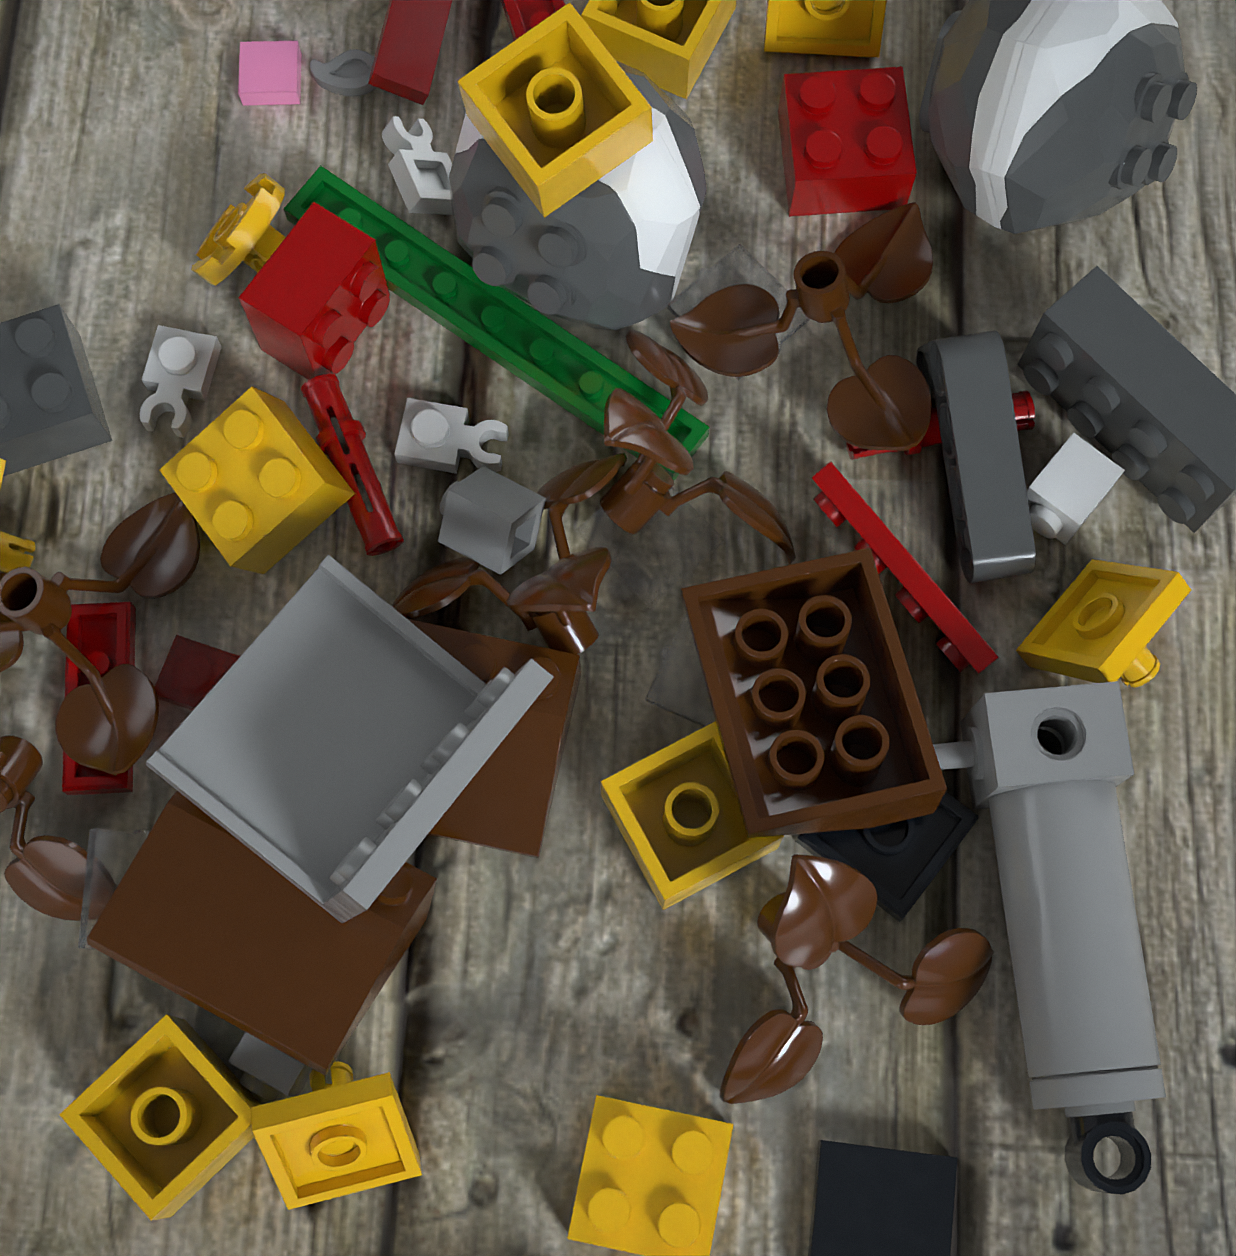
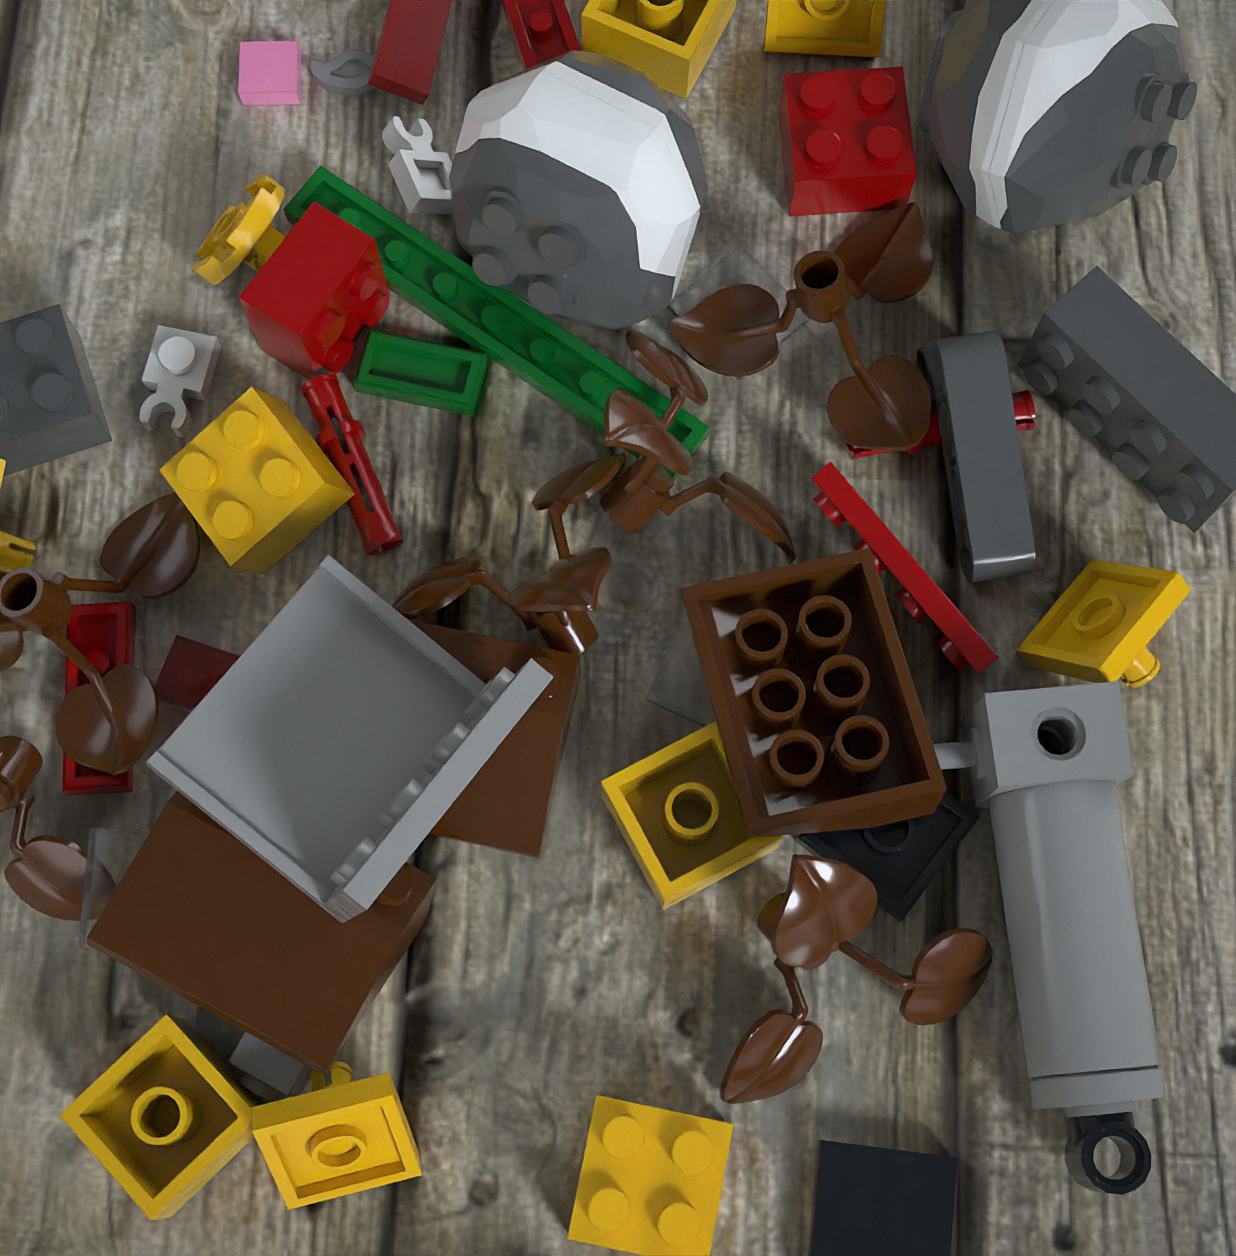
white plate [394,398,509,474] -> none
light grey brick [438,466,546,575] -> none
yellow brick [457,2,653,218] -> none
white brick [1027,433,1125,545] -> none
none -> green tile [354,329,488,417]

